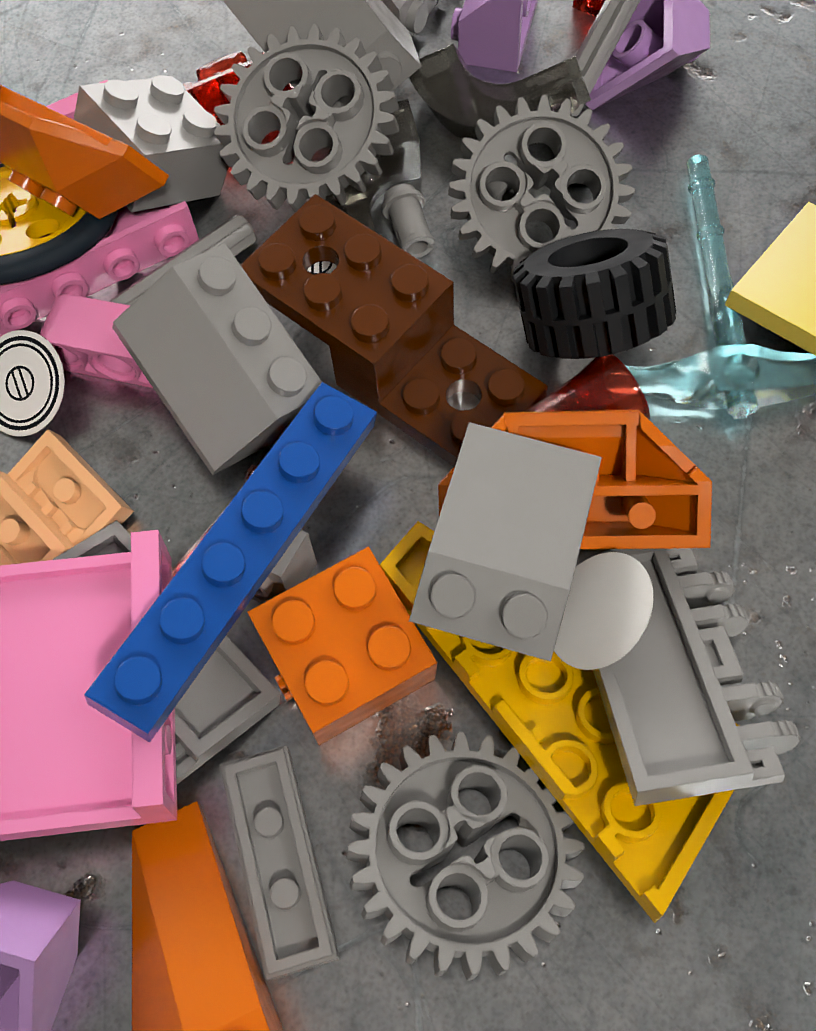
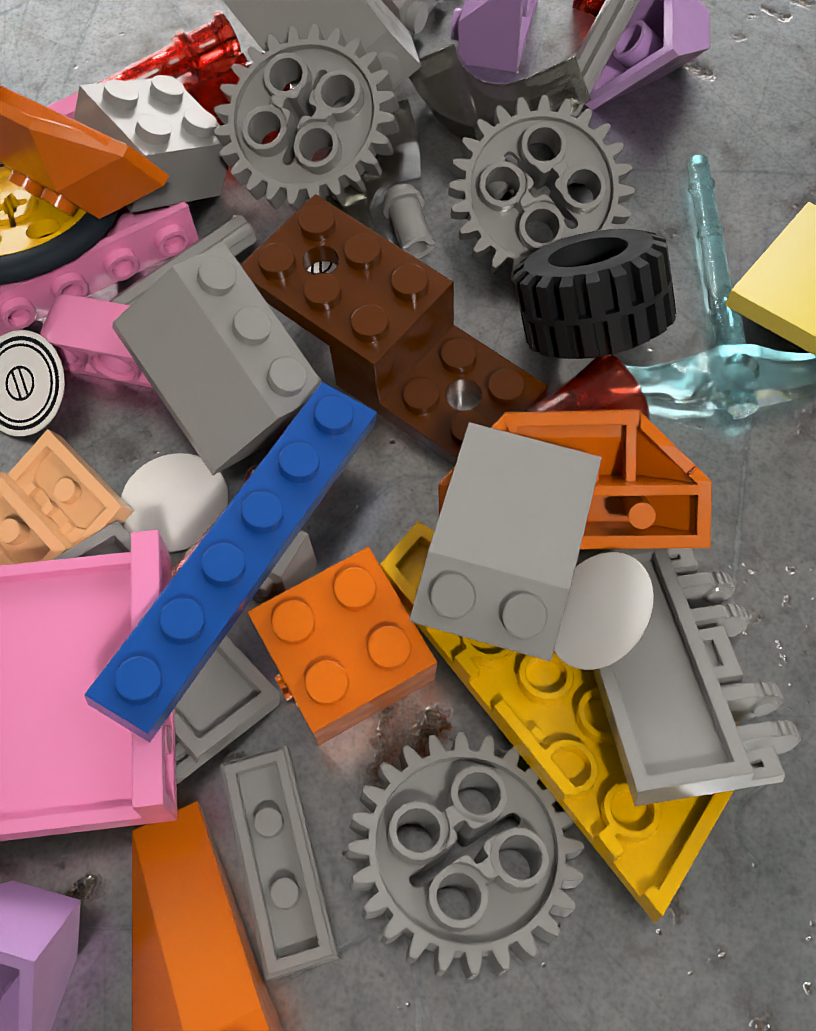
none -> clear red pin [92,10,241,84]
none -> white sticker [121,453,229,552]

